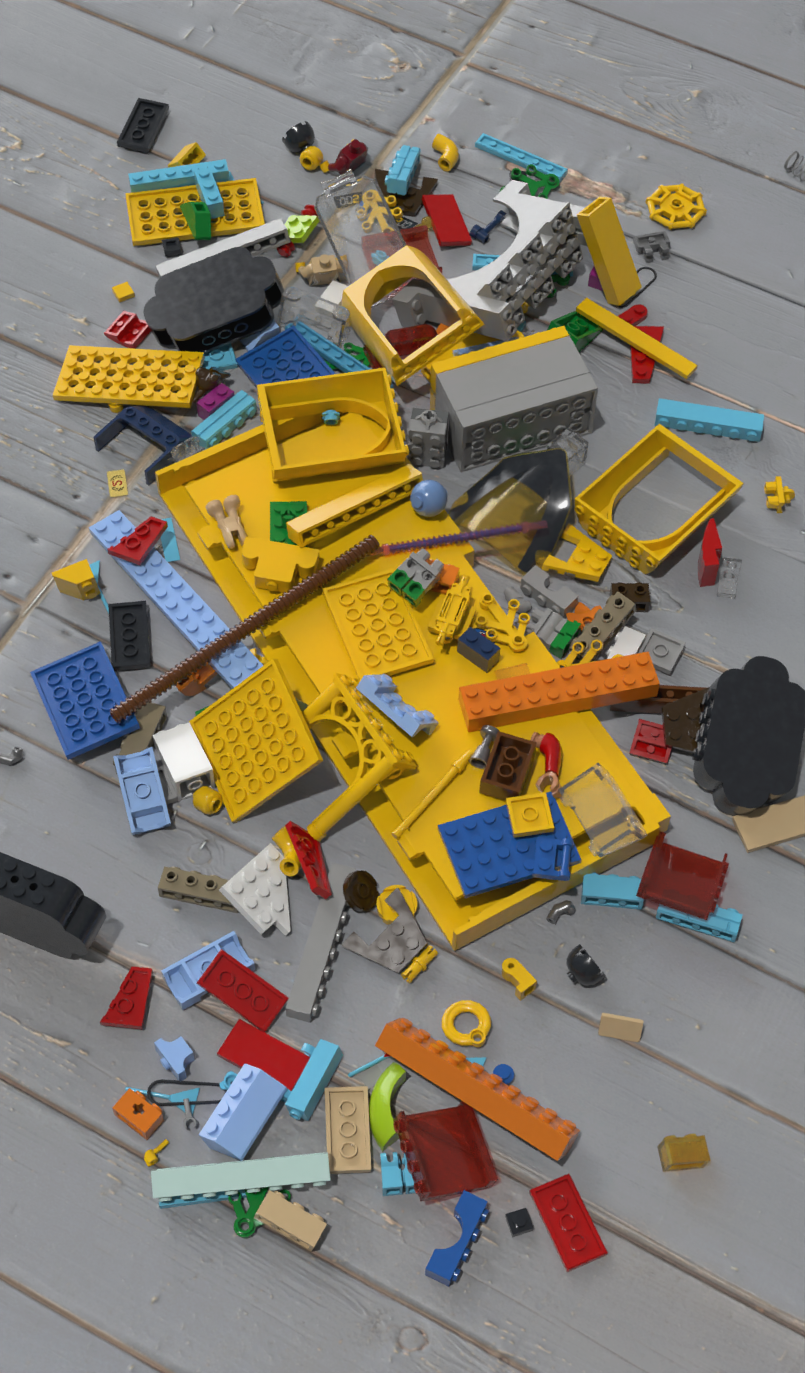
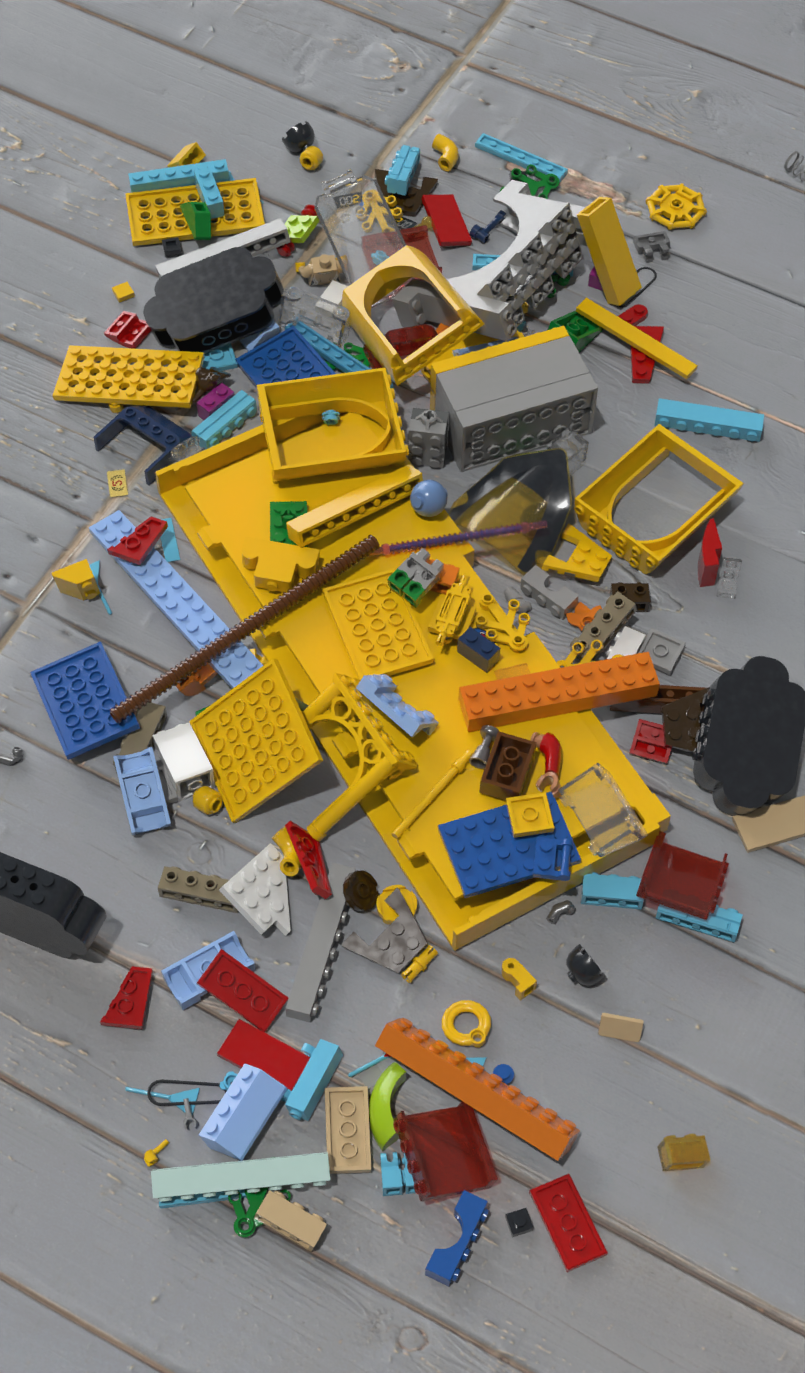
black plate [108,601,151,671] -> none
orange brick [112,1088,164,1140] -> none
black plate [117,98,169,153] -> none
light blue brick [154,1036,195,1081] -> none
tan piece [206,495,247,549] -> none
dark red torso [319,139,368,178] -> none
hips [525,608,581,659] -> none
yellow hips [764,476,795,513] -> none

